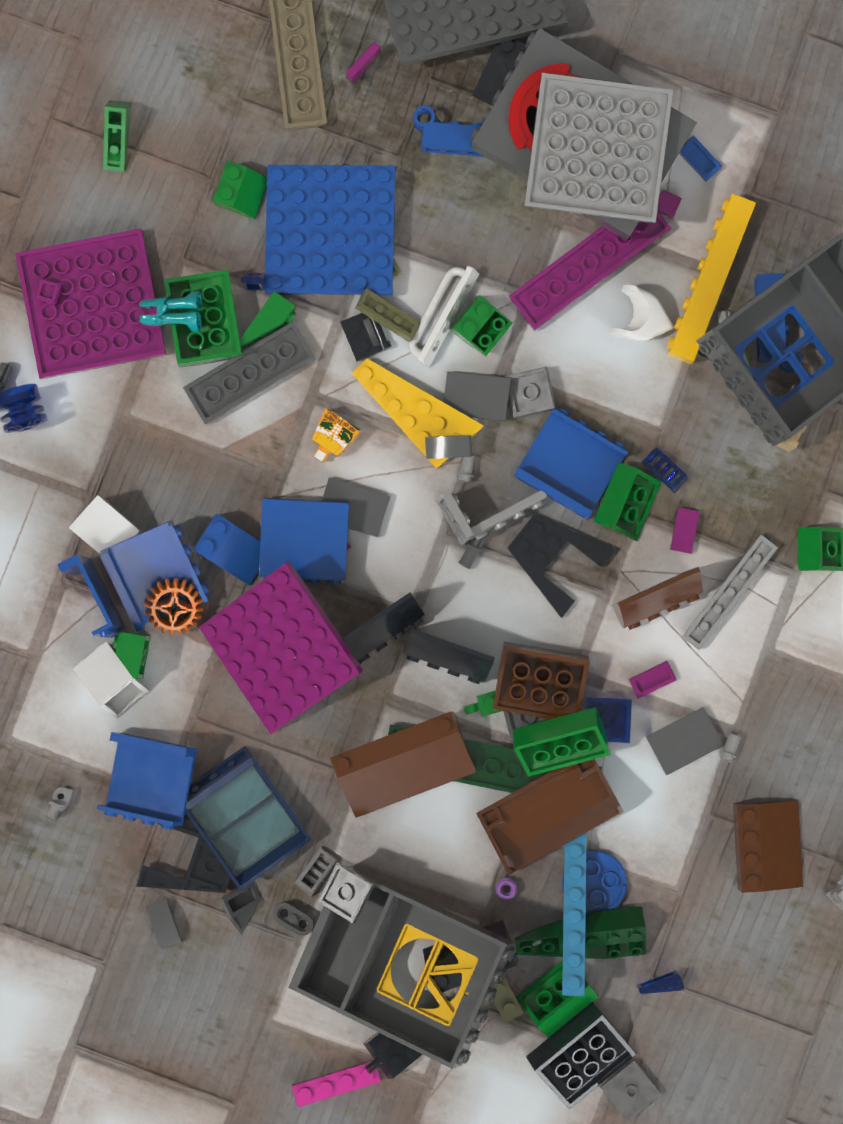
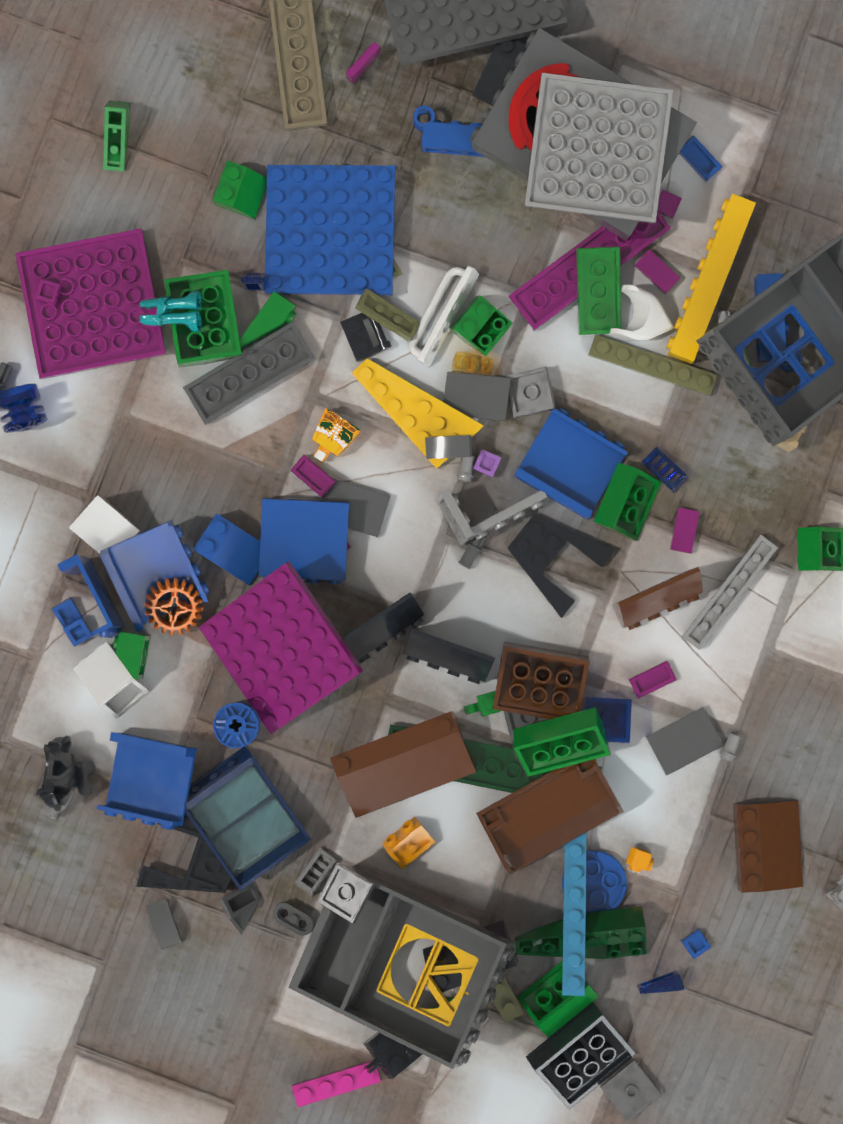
medium lavender plate [496,878,517,900] -> none
none -> black piece [36,735,96,811]
none -> blue slope [52,597,93,647]
none -> blue wheel [213,702,261,748]
none -> magenta tile [290,454,336,498]
none -> light orange bracket [382,817,435,869]
none -> clear yellow leg [451,351,494,376]
none -> medium lavender plate [473,449,501,478]
none -> green tile [576,247,622,335]
none -> olive plate [588,334,717,396]
none -> light orange plate [625,846,654,873]
none -> magenta tile [634,249,680,295]
none -> blue tile [680,929,711,959]

